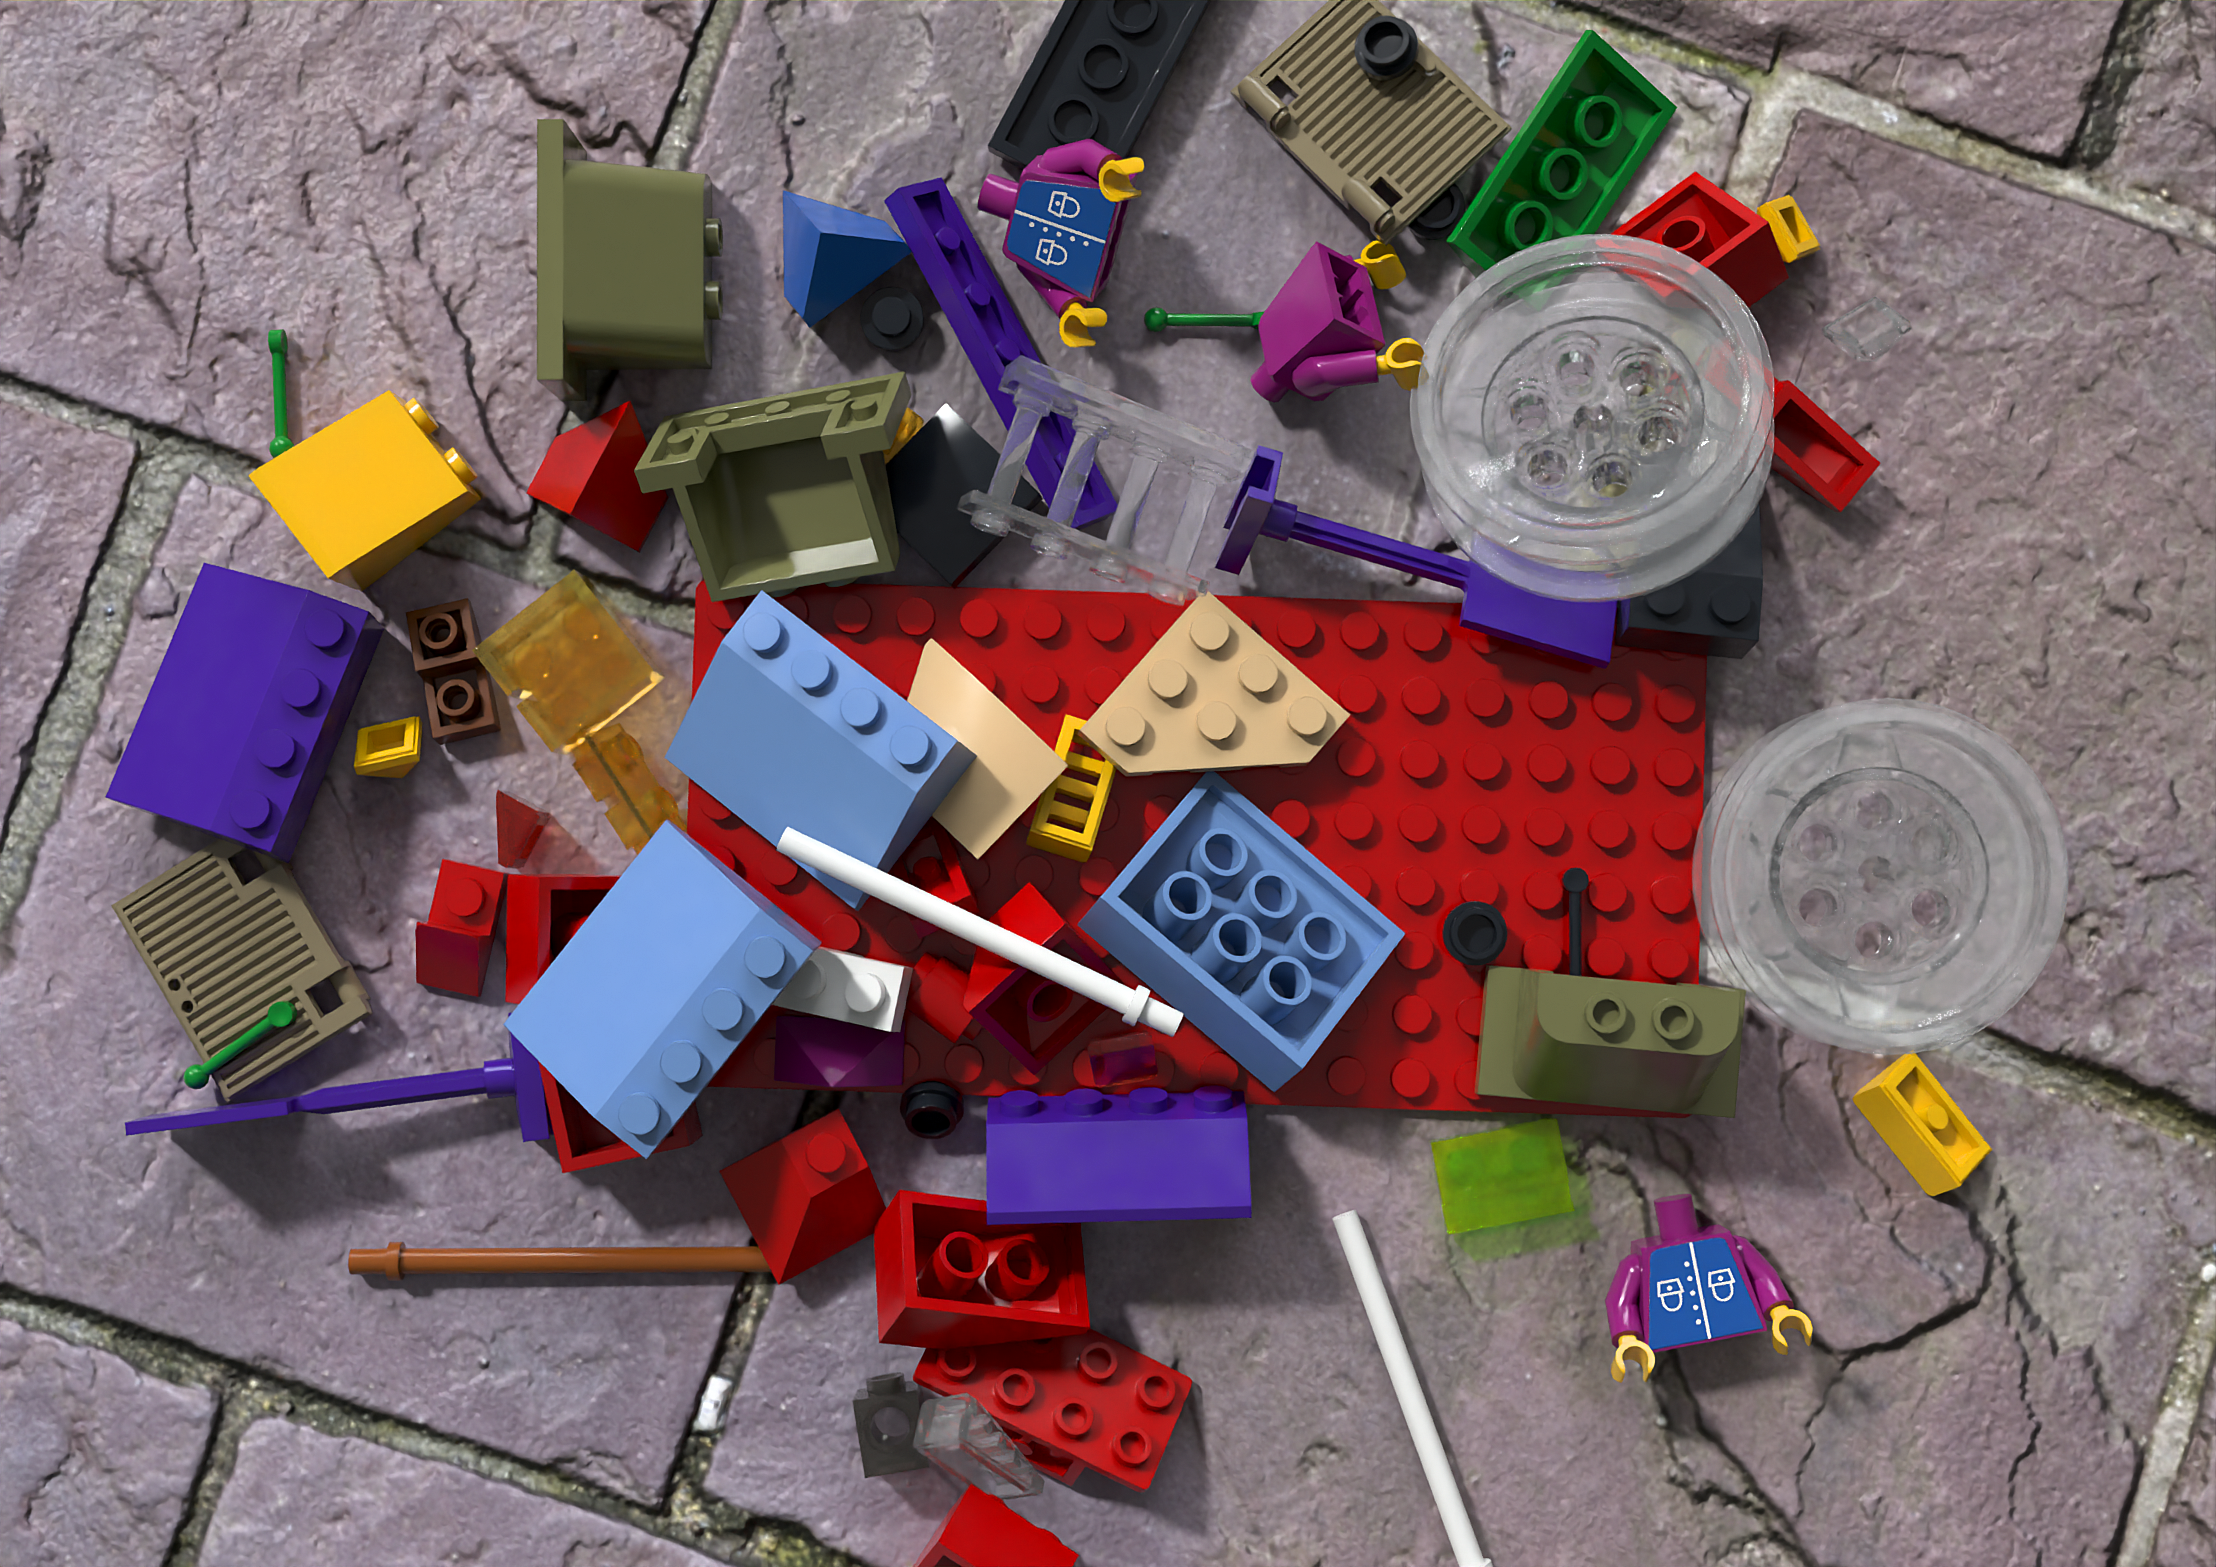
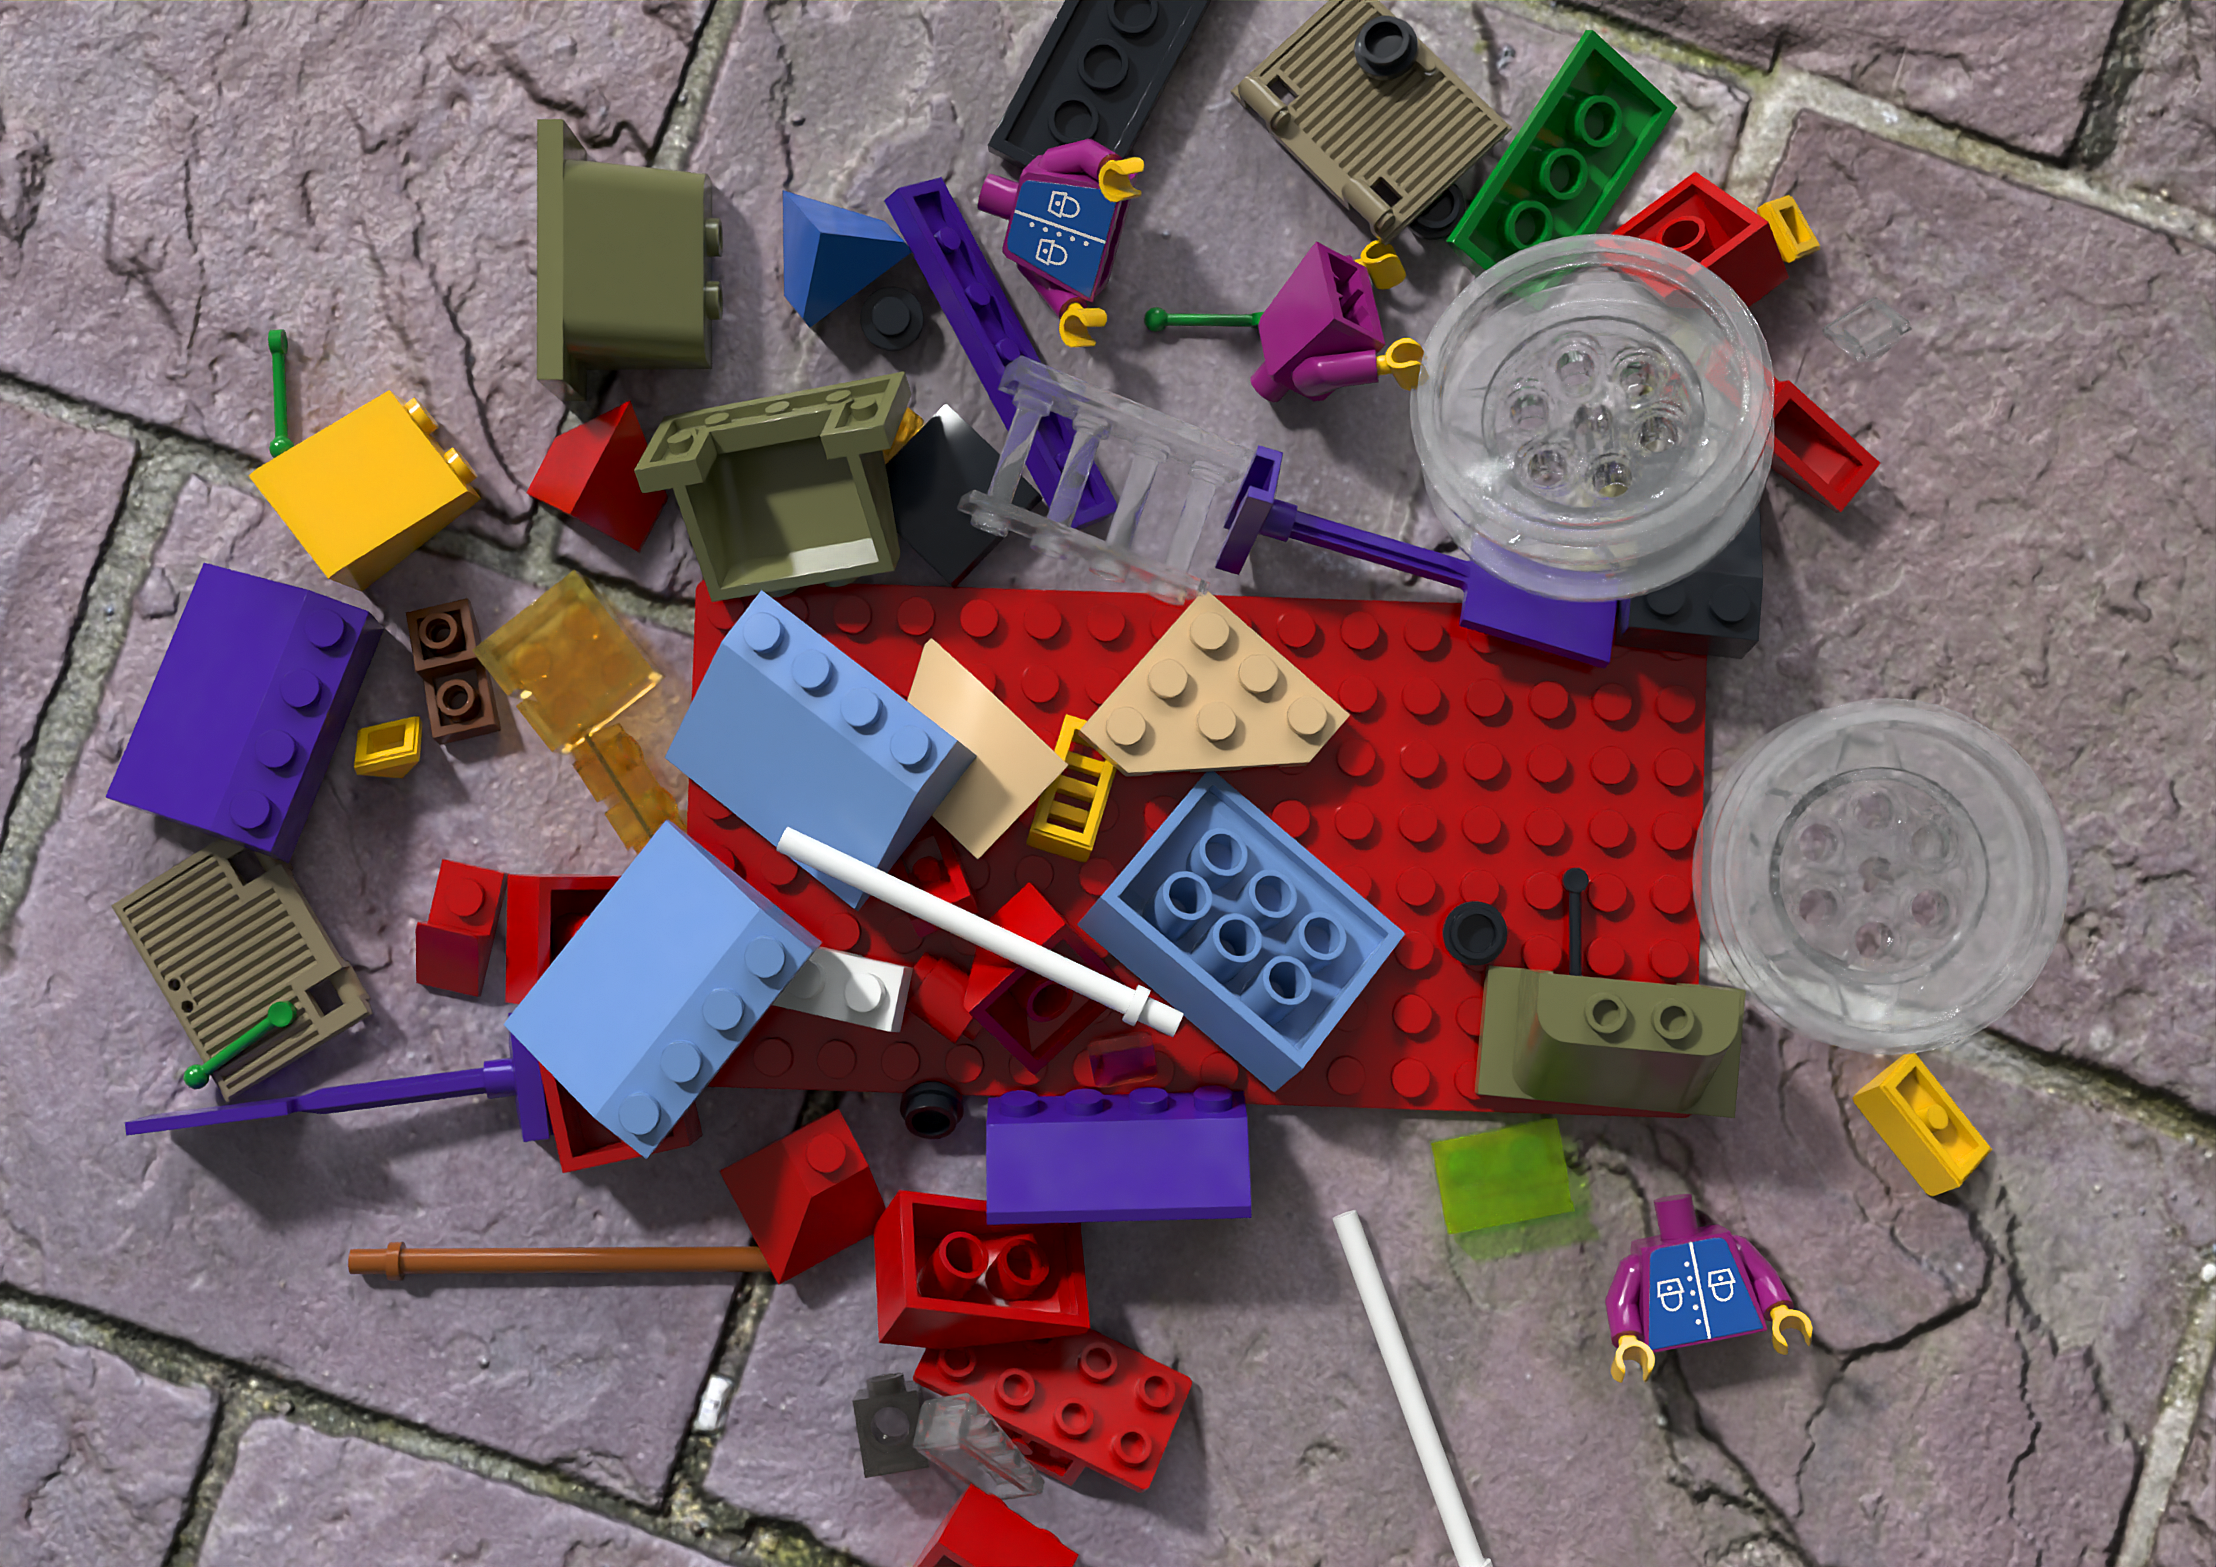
clear red slope [496,789,551,869] -> none
magenta slope [774,1016,906,1087] -> none

